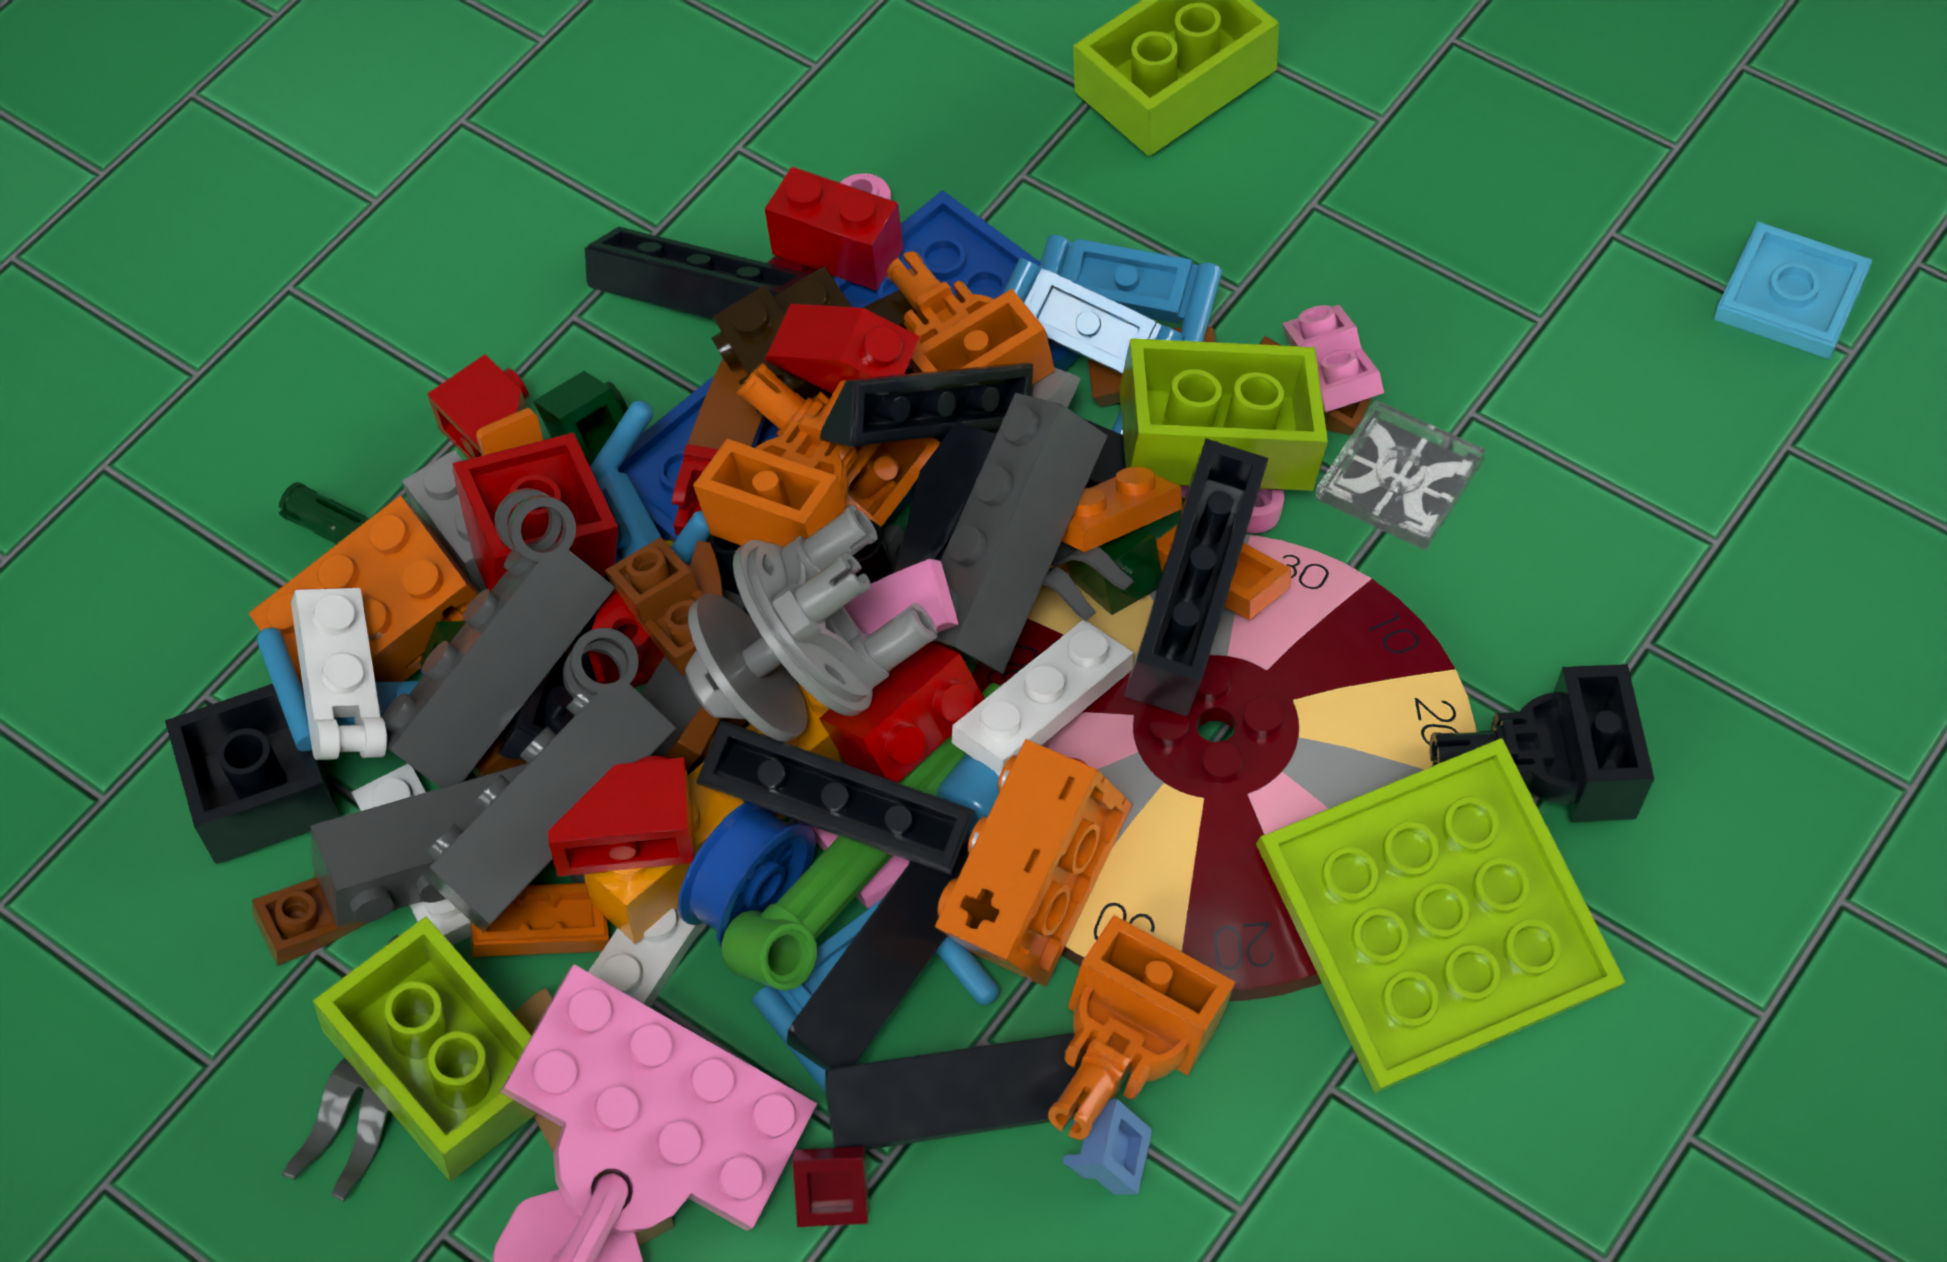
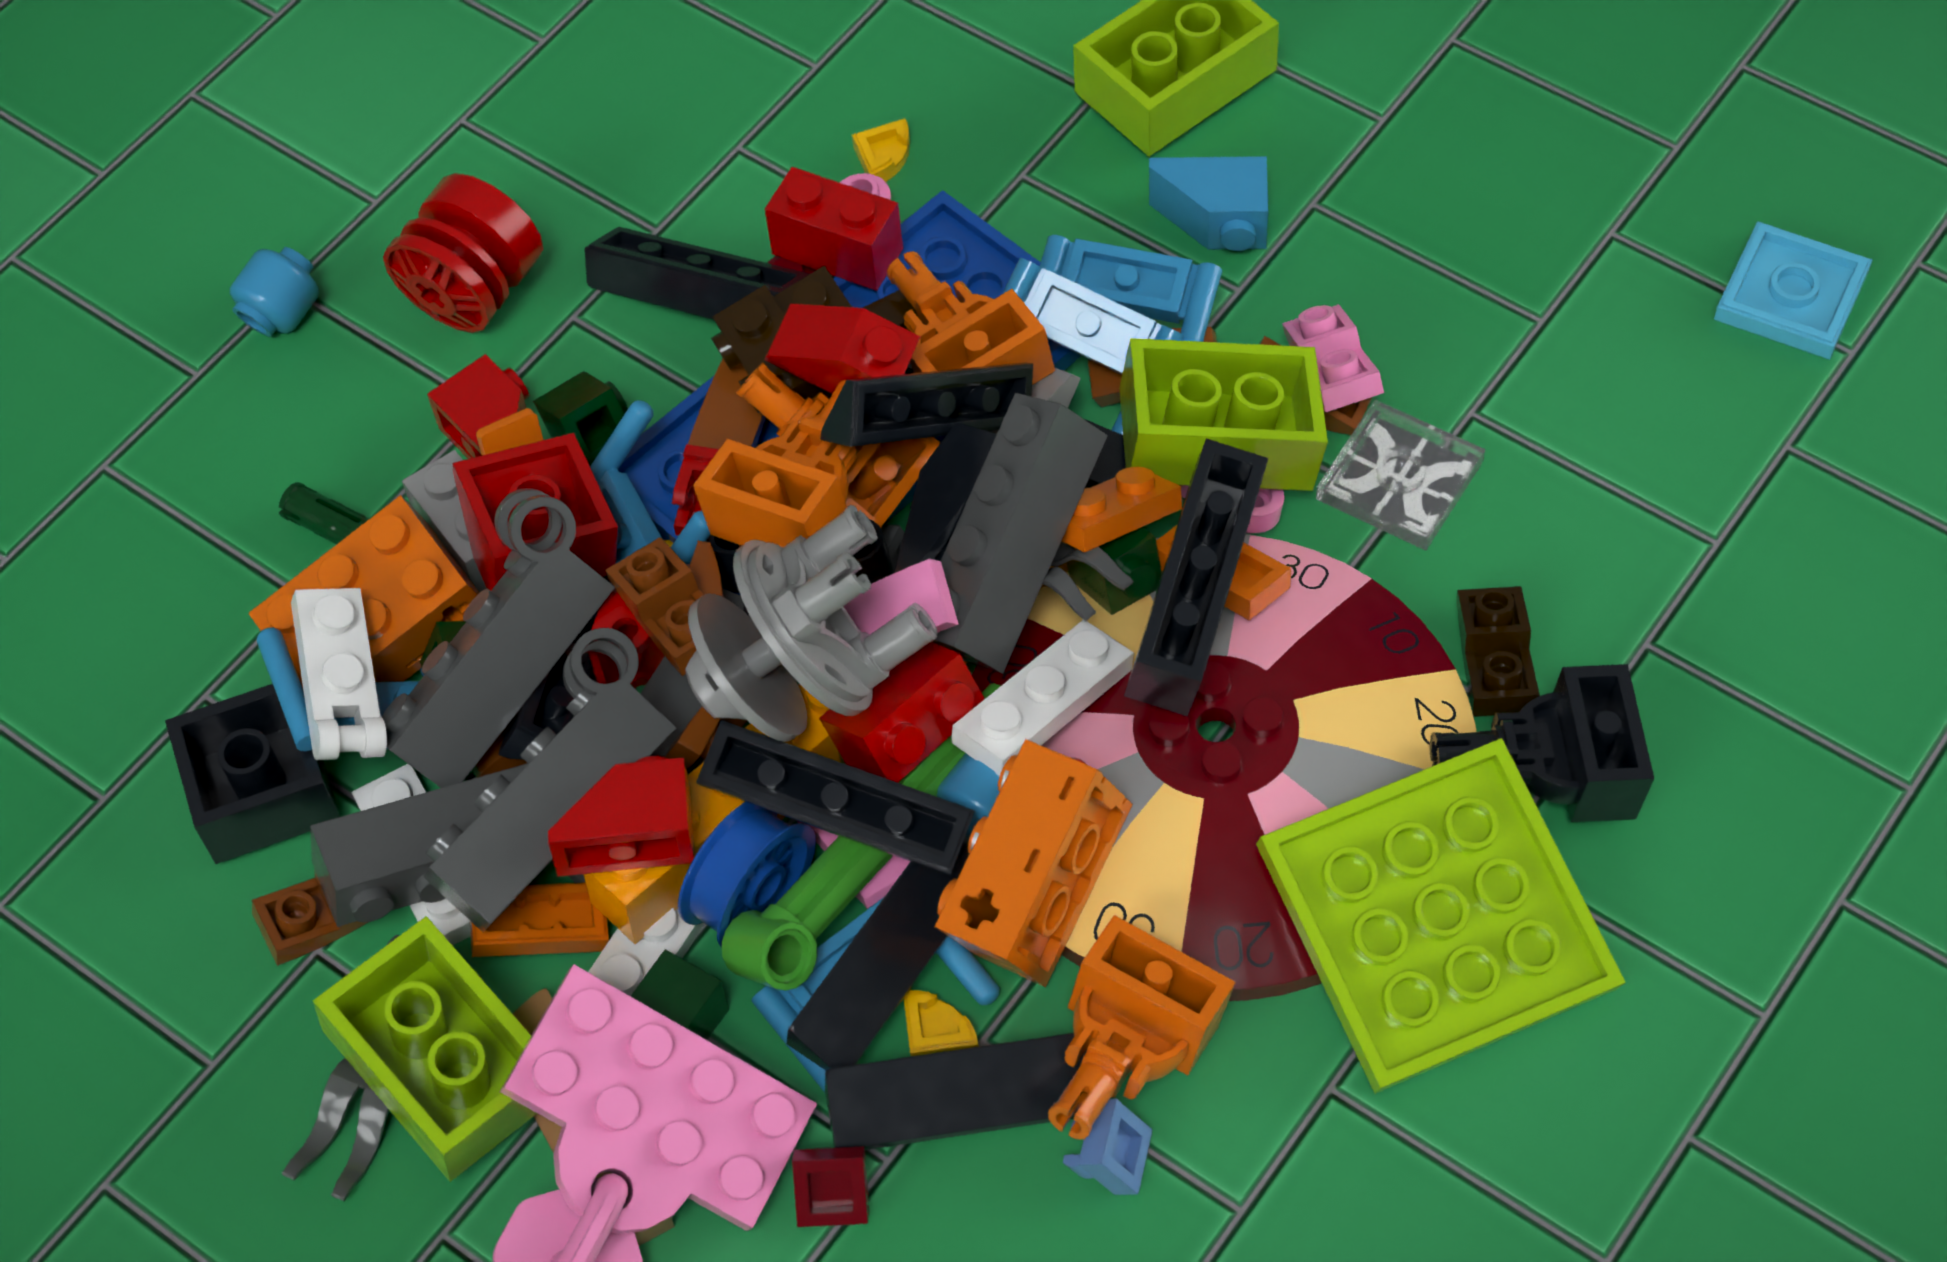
none -> dark azure head [230,247,319,337]
none -> red wheel [383,173,543,333]
none -> dark green brick [630,949,729,1040]
none -> yellow tile [852,118,910,182]
none -> yellow tile [904,990,979,1056]
none -> dark azure slope [1149,156,1268,251]
none -> dark brown slope [1457,586,1540,717]

